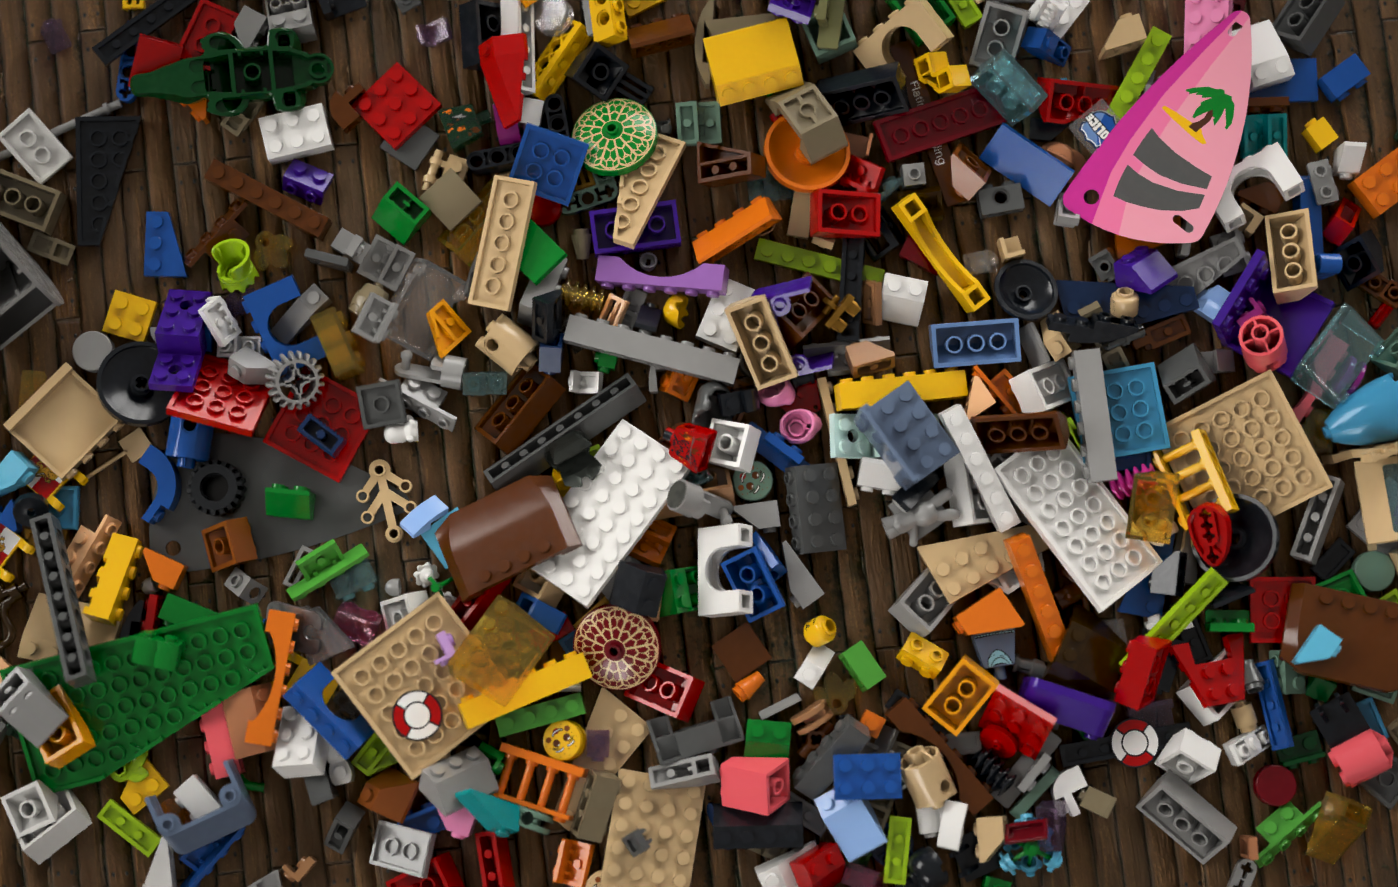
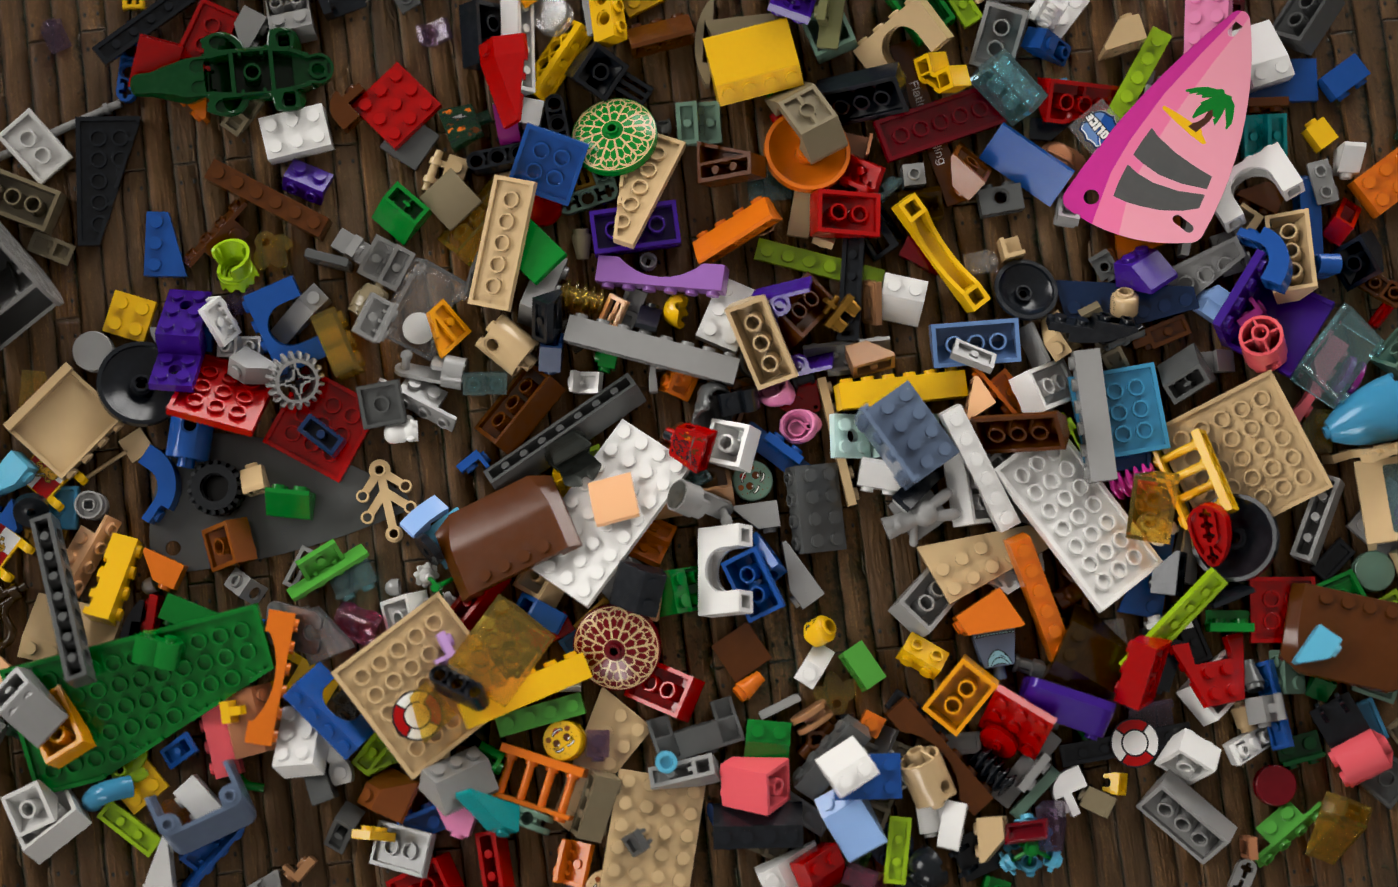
none -> light grey wheel [74,490,110,521]
none -> dark azure cylinder [81,775,134,812]
none -> blue slope [159,731,201,770]
none -> yellow tile [219,700,247,725]
none -> tan slope [240,462,271,497]
none -> yellow wing [351,825,396,842]
none -> white sticker [402,312,433,344]
none -> clear yellow wing [409,681,457,744]
none -> black piece [414,533,445,566]
none -> black beam [429,665,490,711]
none -> blue bracket [456,449,491,474]
none -> light nougat slope [588,472,640,527]
none -> medium azure tile [655,750,678,774]
none -> white slope [815,736,880,798]
none -> light grey plate [950,338,997,374]
none -> yellow tile [1102,772,1128,796]
none -> blue arch [1236,227,1293,295]
none -> light grey brick [1244,693,1287,728]

